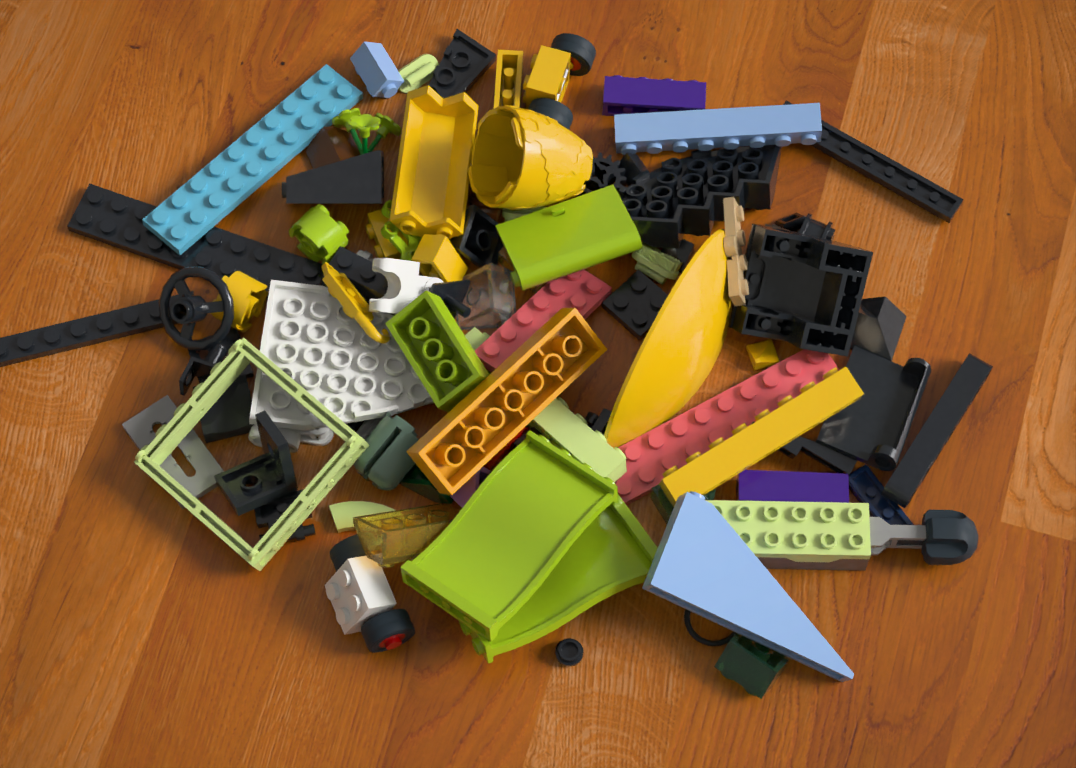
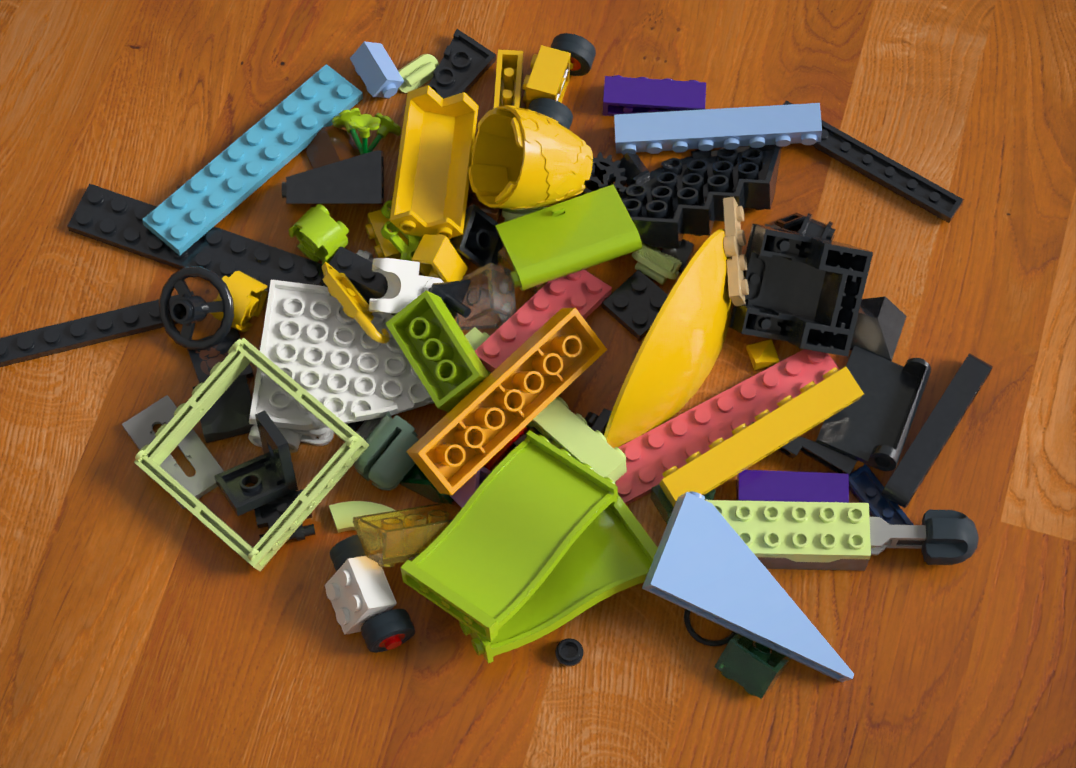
black bracket [179,345,227,396] -> none

